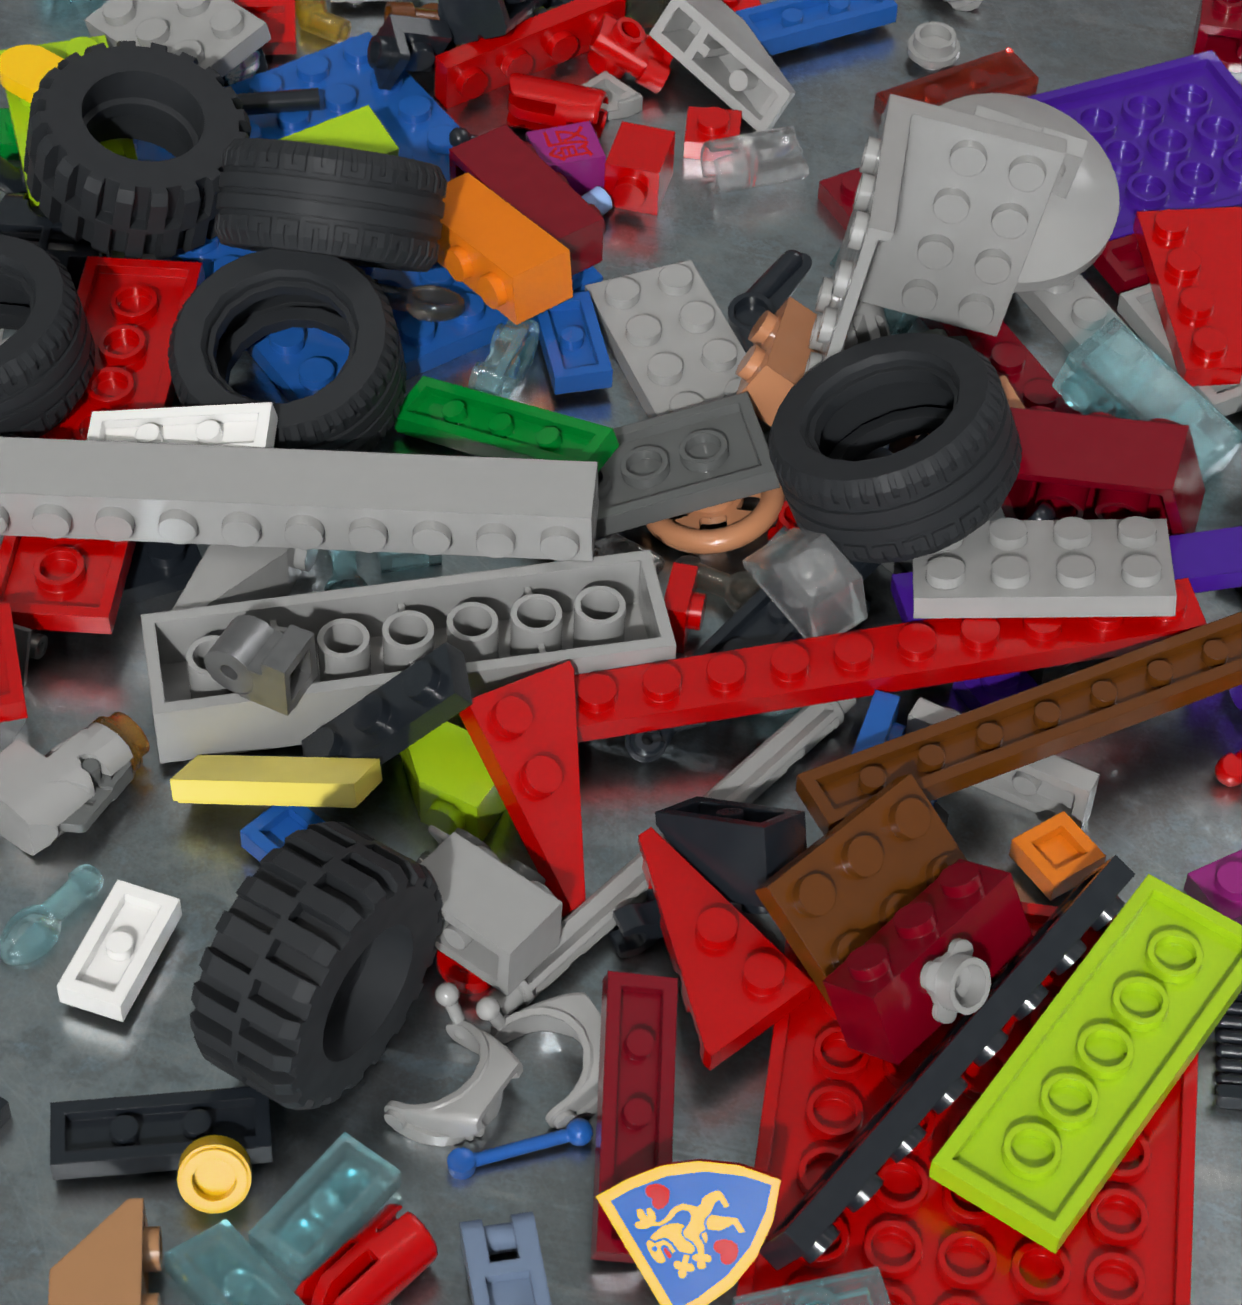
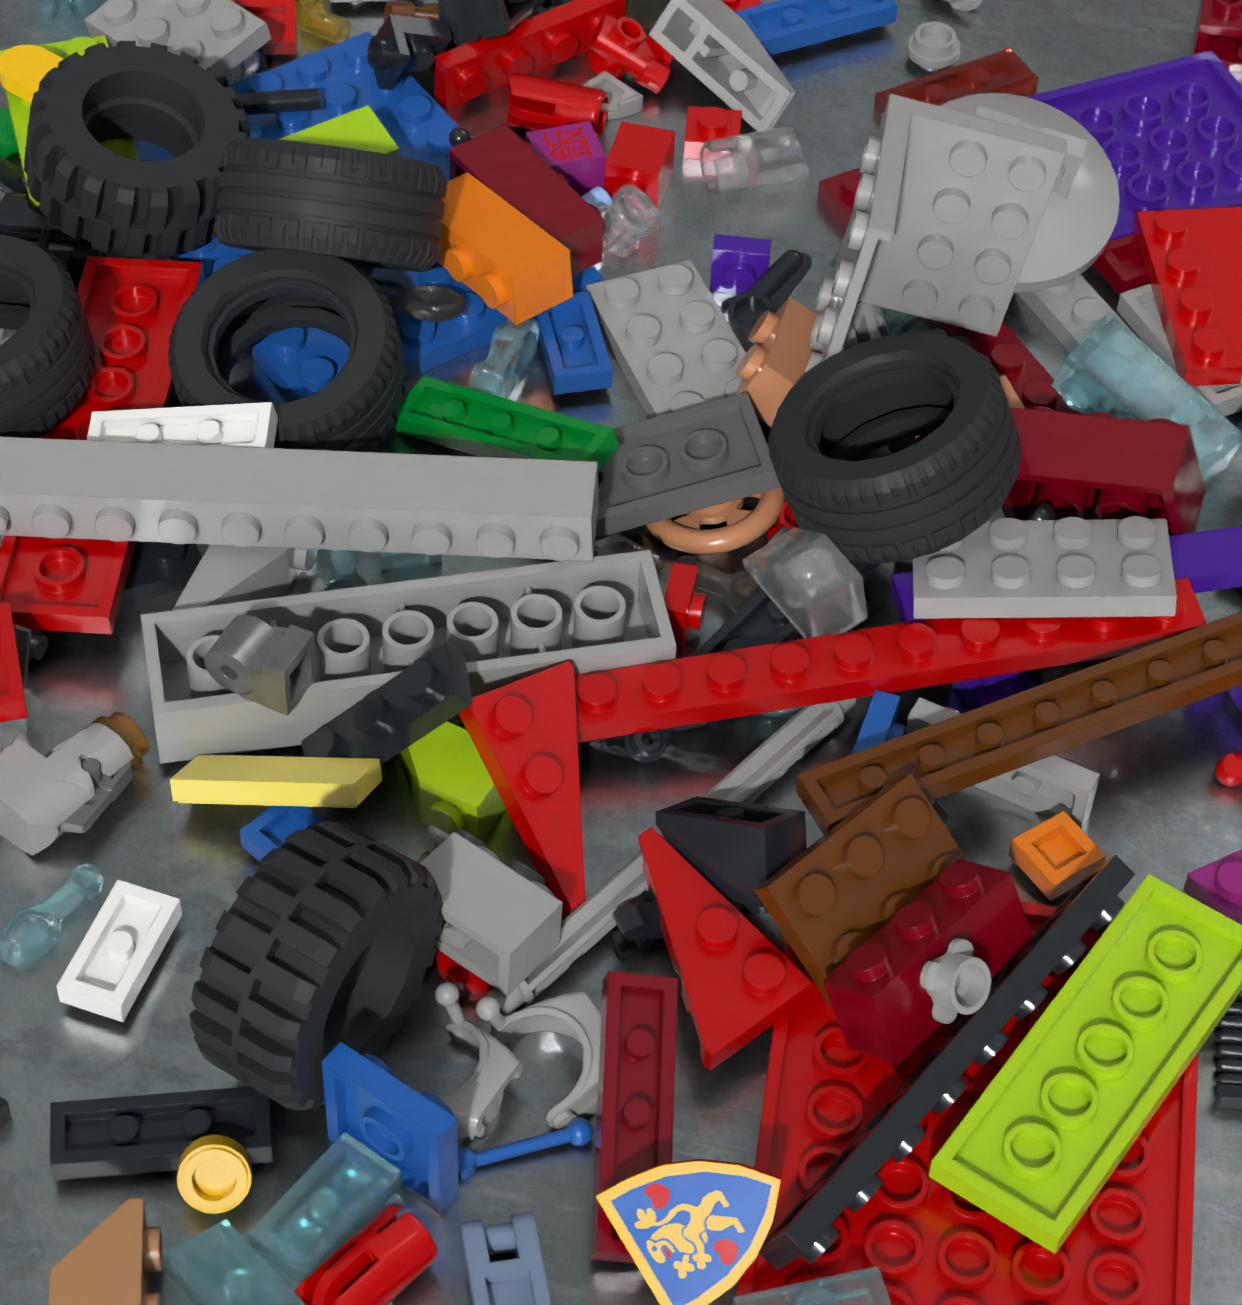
none -> blue plate [322,1041,459,1215]
none -> clear wheel [598,185,662,258]
none -> dark purple plate [710,234,772,295]

